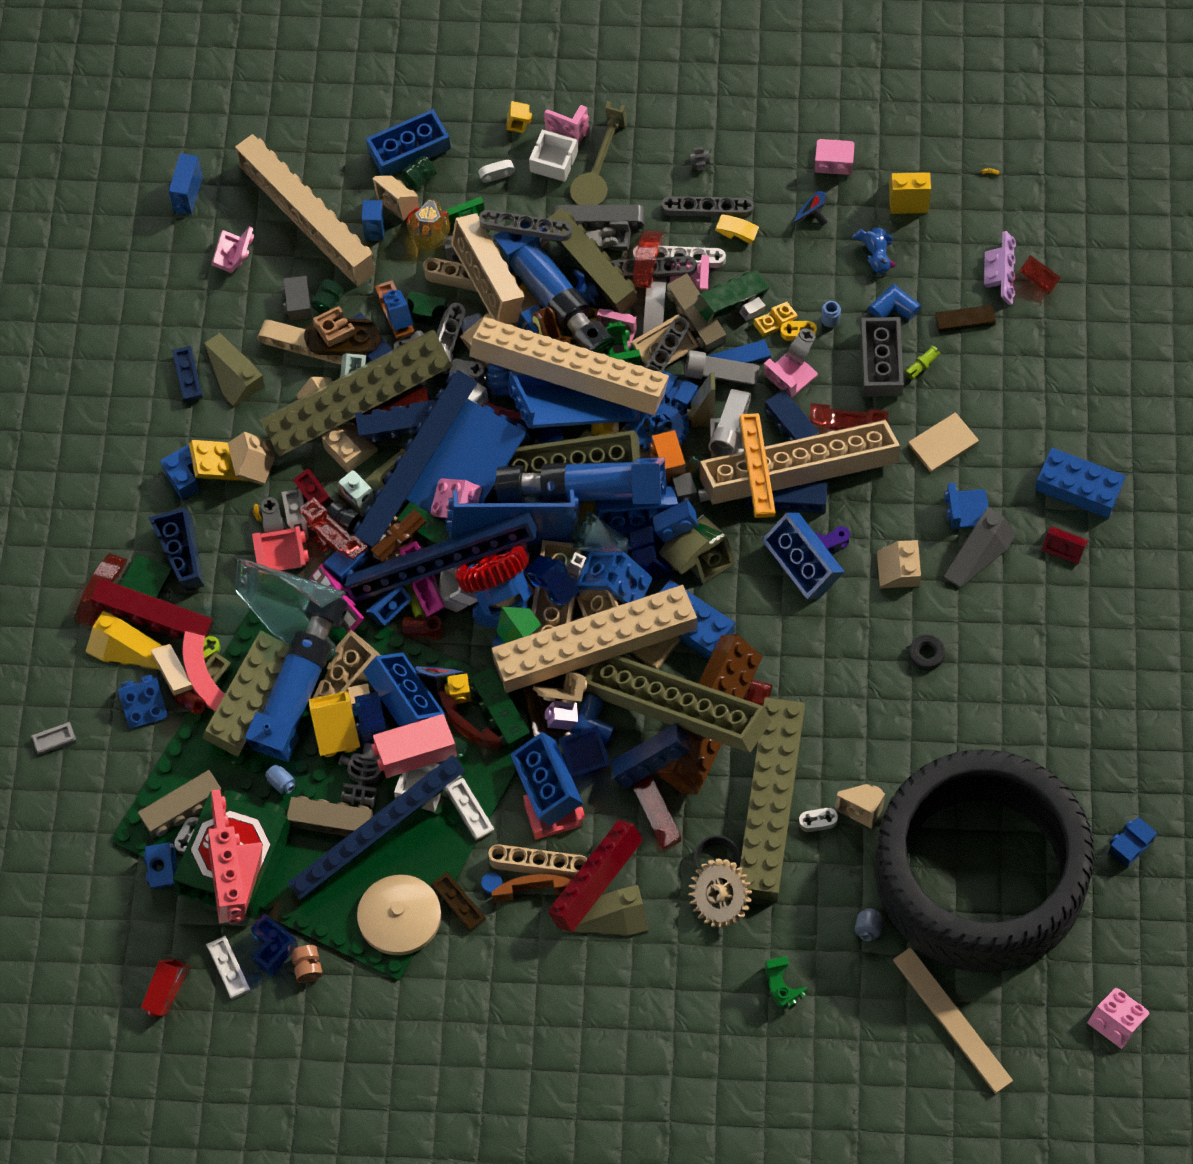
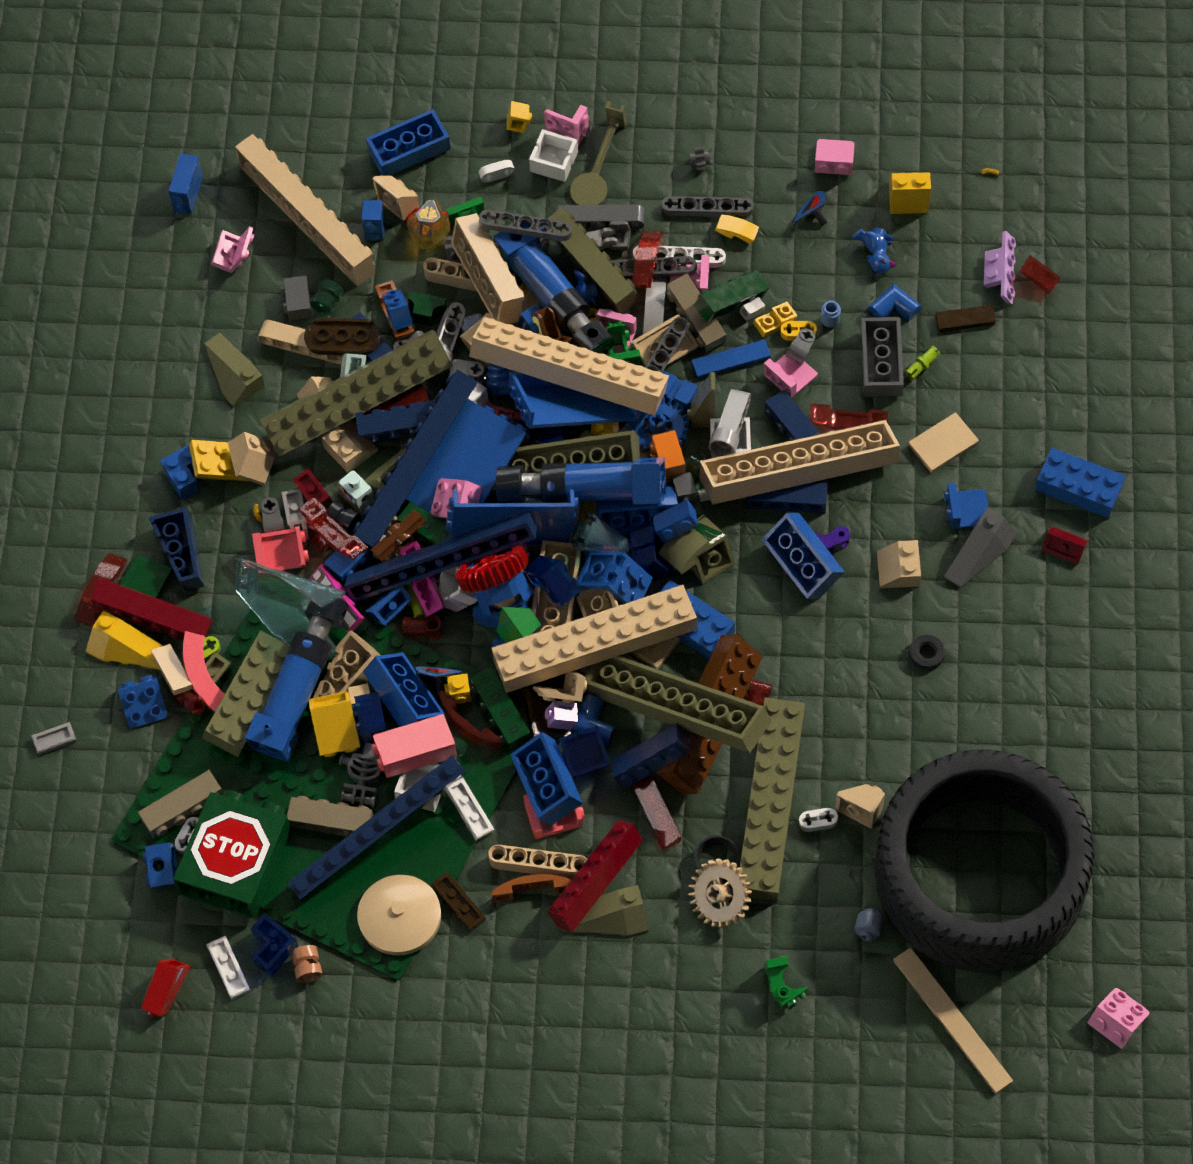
dark blue plate [172,346,203,403] -> none
coral wedge [208,789,263,924] -> none
medium blue brick [265,765,295,795] -> none
medium nougat brick [313,306,355,347] -> none
clear green wheel [401,155,437,190] -> none
blue tile [481,872,502,894] -> none
white piece [567,552,586,576] -> none
light grey beam [684,350,760,385] -> none
light orange tile [739,413,776,518] -> none
blue brick [1109,817,1157,868] -> none

